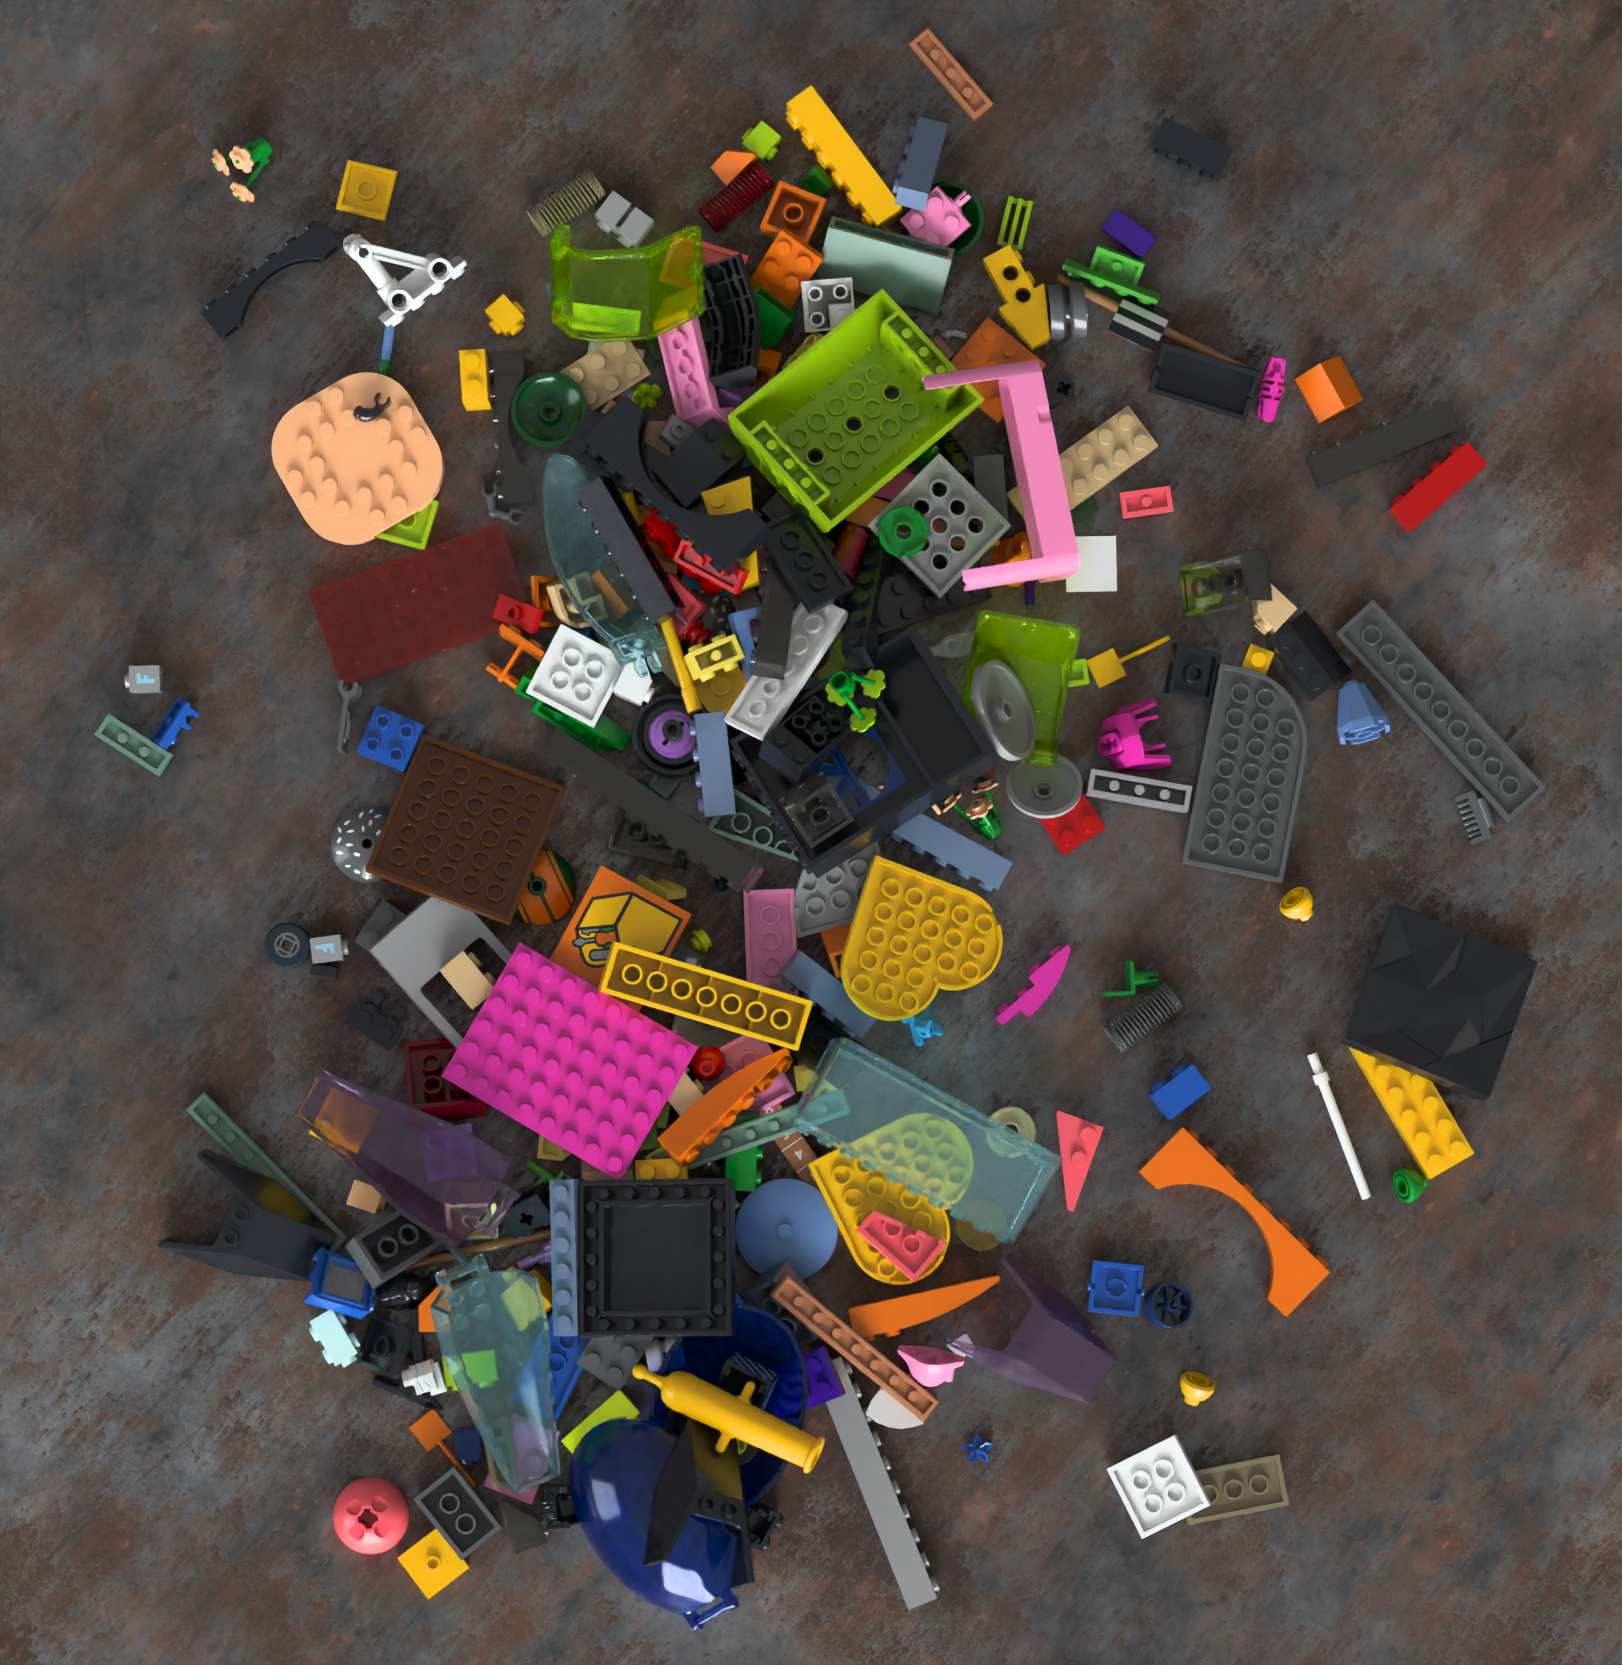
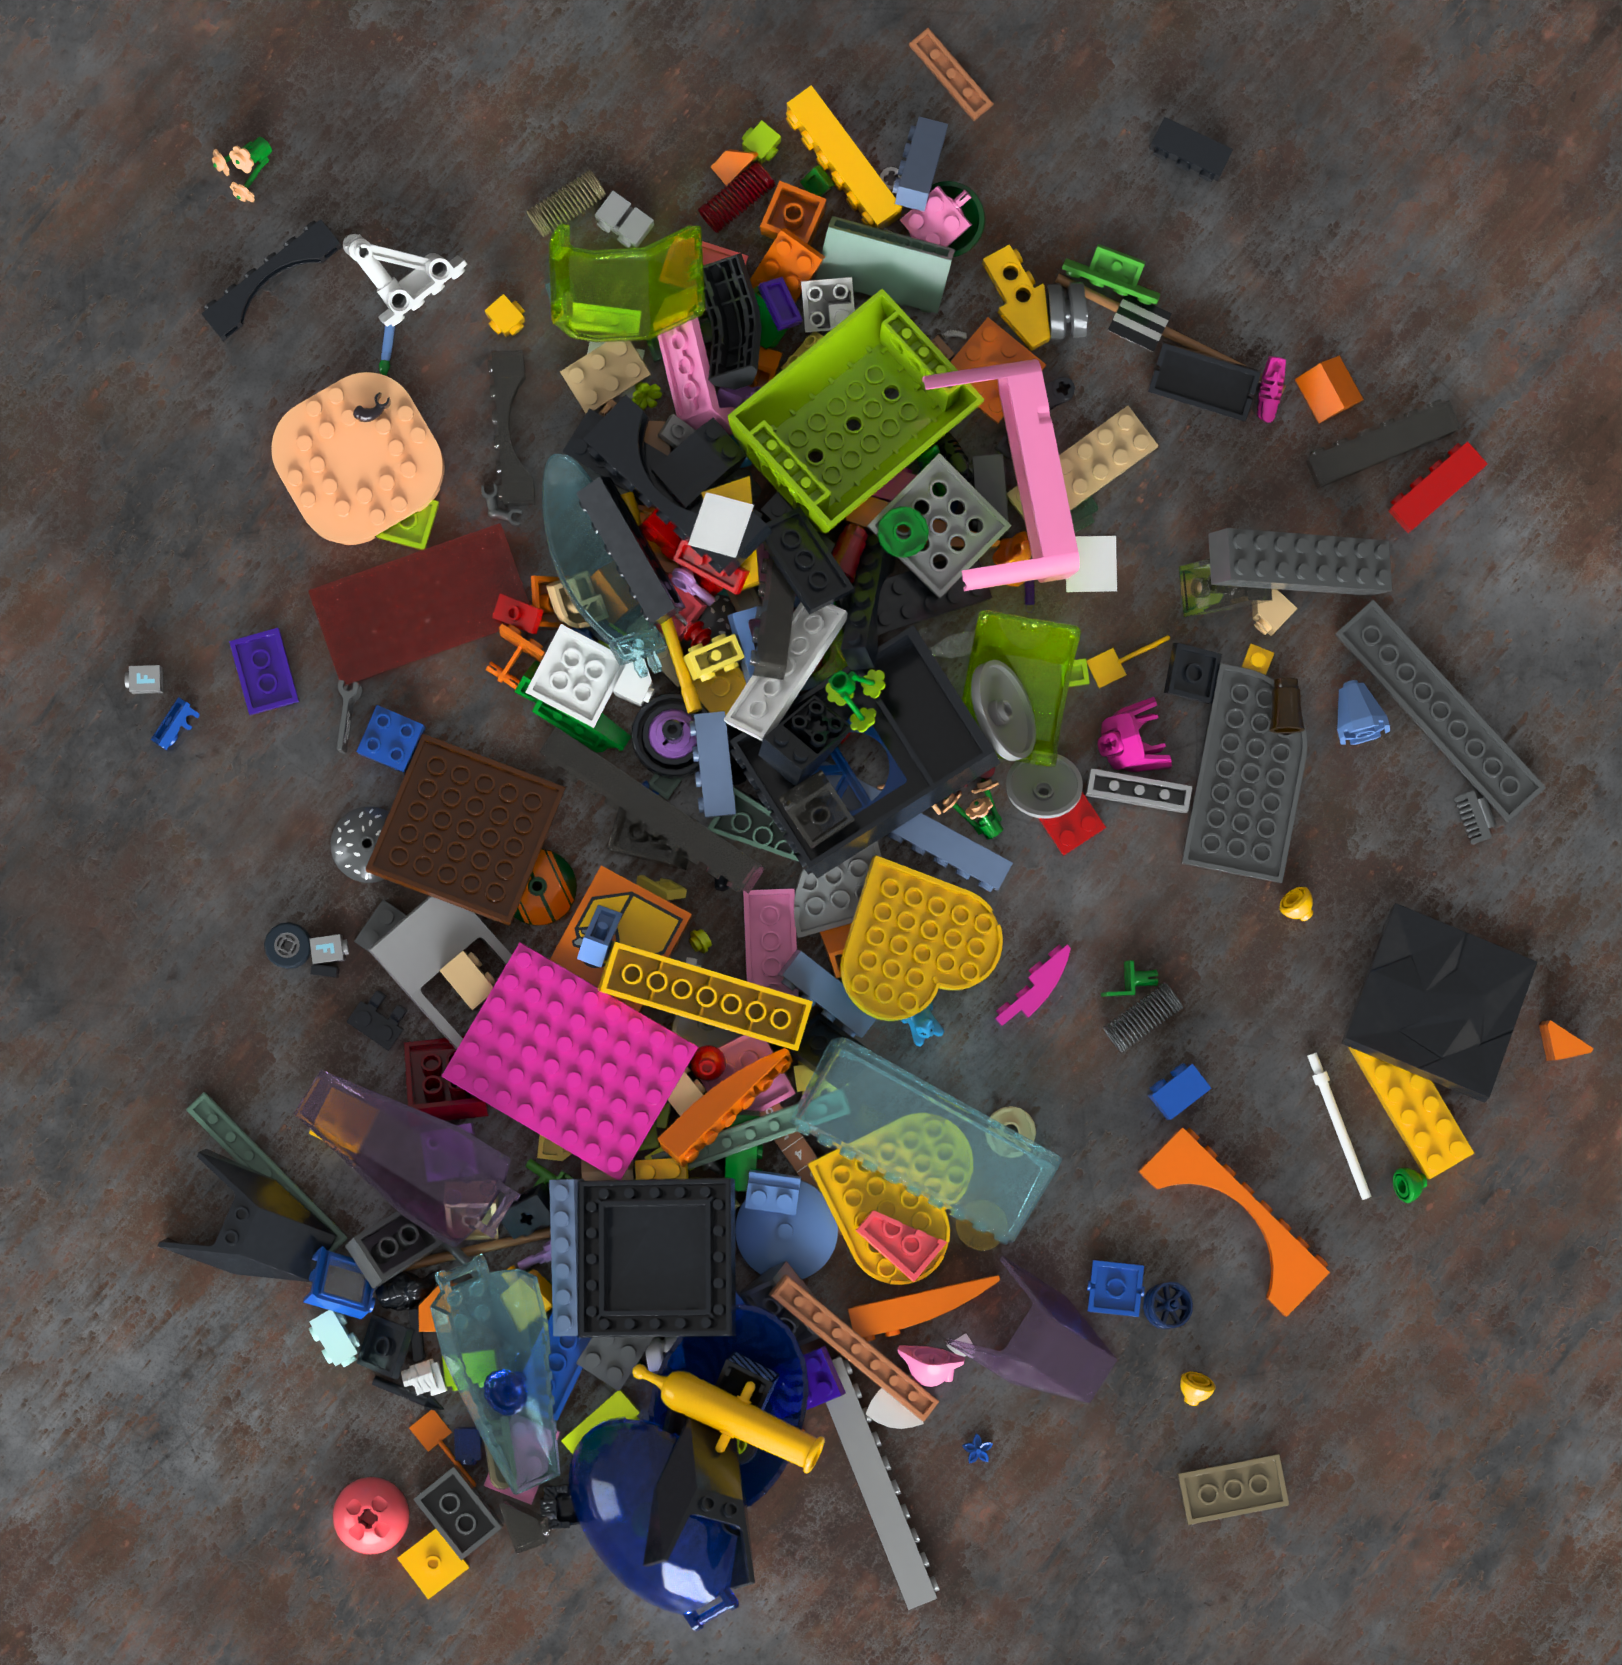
sand green plate [94,714,174,777] -> none
yellow plate [336,160,398,222] -> none
light nougat brick [346,1179,388,1214] -> none
yellow brick [459,349,492,411] -> none
dark green dish [511,372,587,448] -> none
black piece [735,1502,783,1551] -> none
lime tile [997,196,1033,252] -> none
coral wing [1056,1110,1104,1212] -> none
dark purple slope [1101,209,1157,260] -> none
white plate [1107,1434,1211,1539] -> none
coral plate [1119,486,1174,519] -> none
black slope [1265,611,1352,702] -> none
none -> dark purple plate [229,628,300,716]
none -> clear blue hair [483,1369,528,1416]
none -> medium blue slope [577,905,622,968]
none -> lavender plate [671,567,716,606]
none -> white sticker [688,492,754,558]
none -> medium blue plate [745,1170,801,1215]
none -> dark purple tile [758,277,803,331]
none -> white bush [880,167,901,191]
none -> dark grey brick [1209,528,1392,596]
none -> dark brown plant [1269,678,1305,733]
none -> orange slope [1539,1020,1594,1061]

